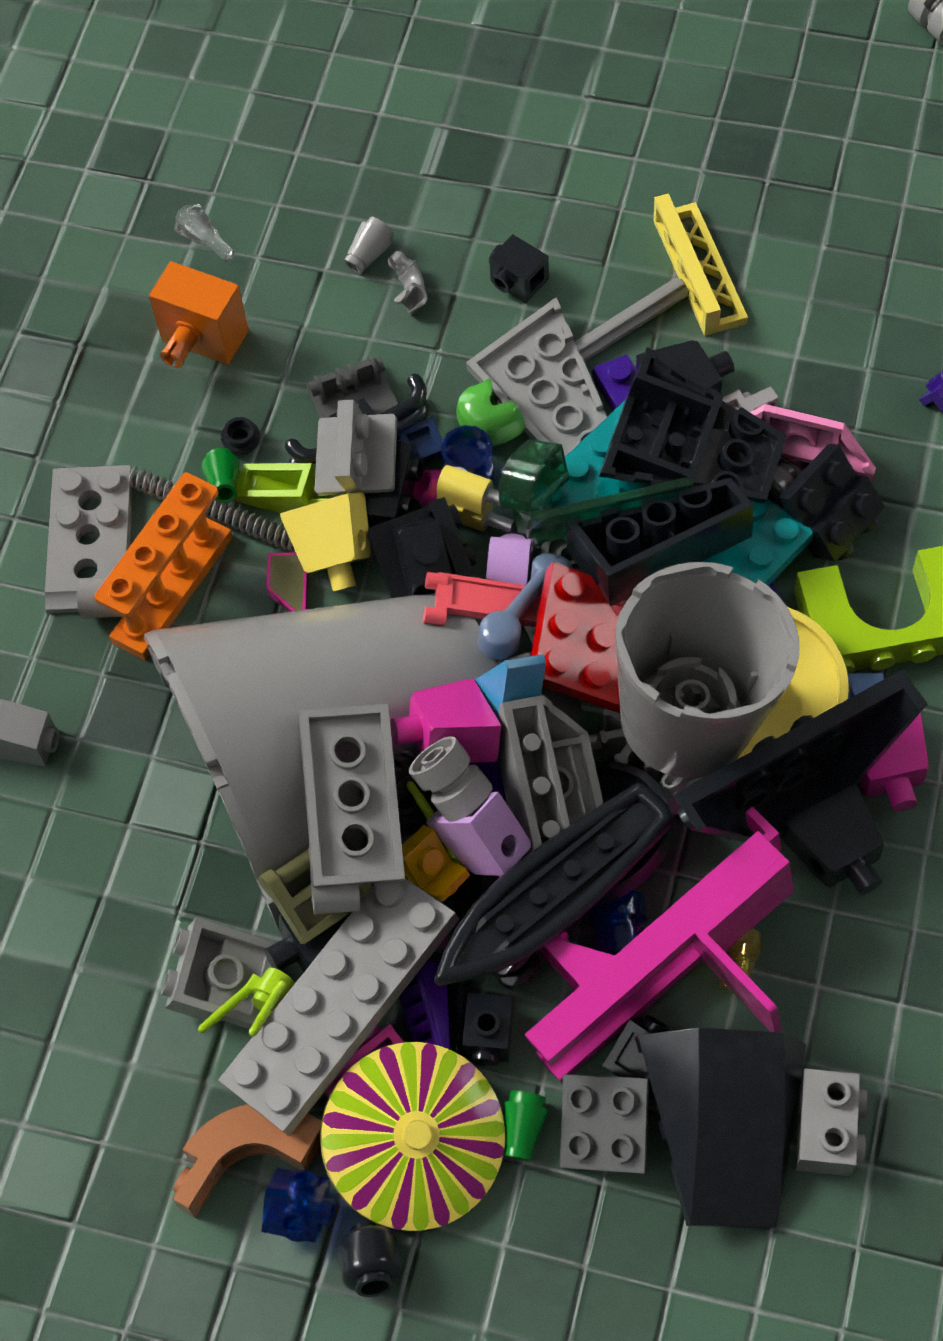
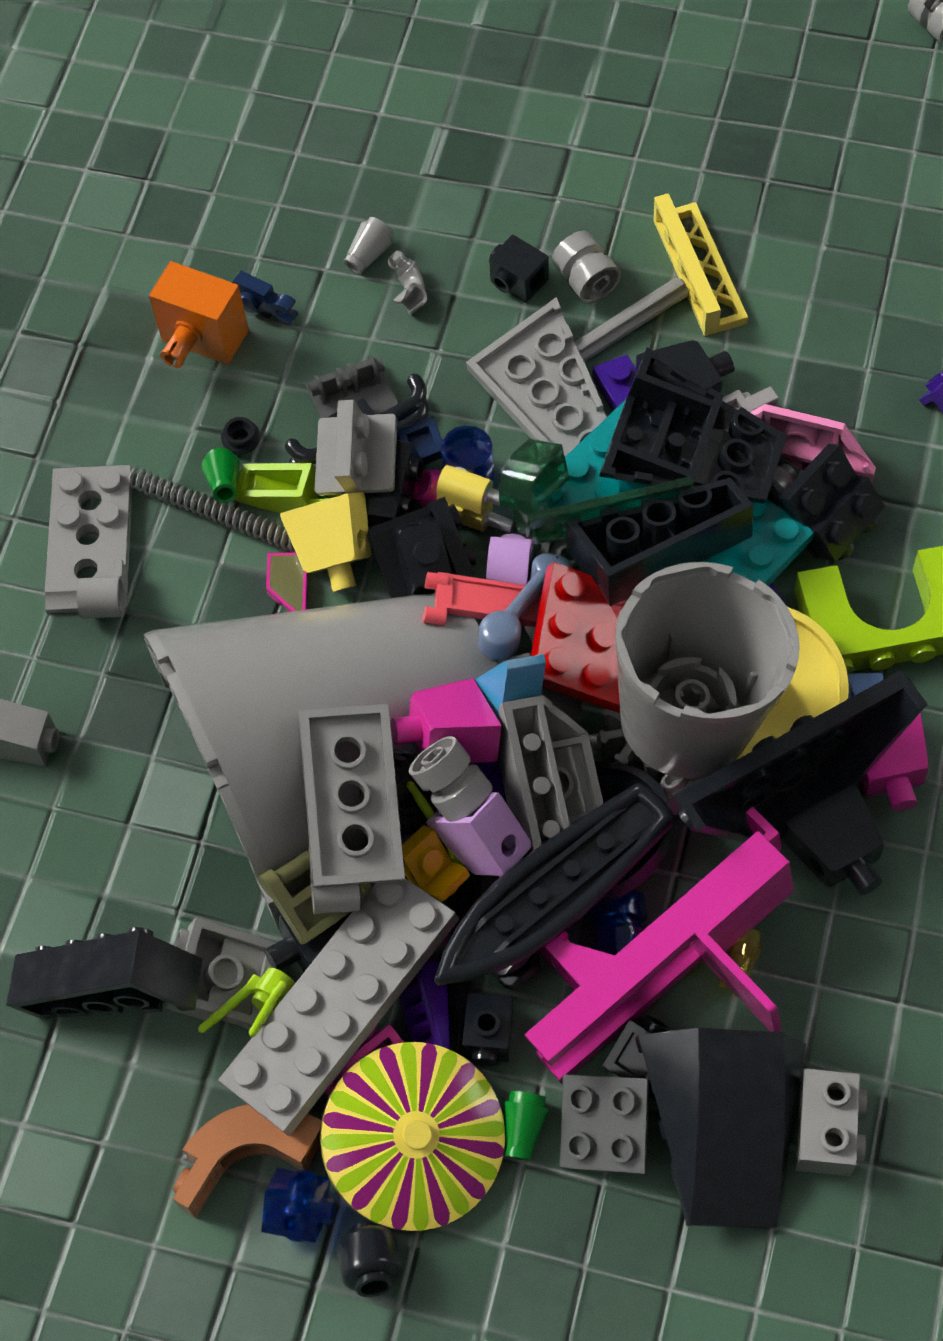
orange fence [94,472,233,661] -> none
clear cone [174,203,235,262] -> none
bright green helmet [456,379,526,447] -> none
none -> black wedge [6,927,203,1018]
none -> dark blue plate [233,271,298,325]
none -> light grey wheel [552,230,621,303]

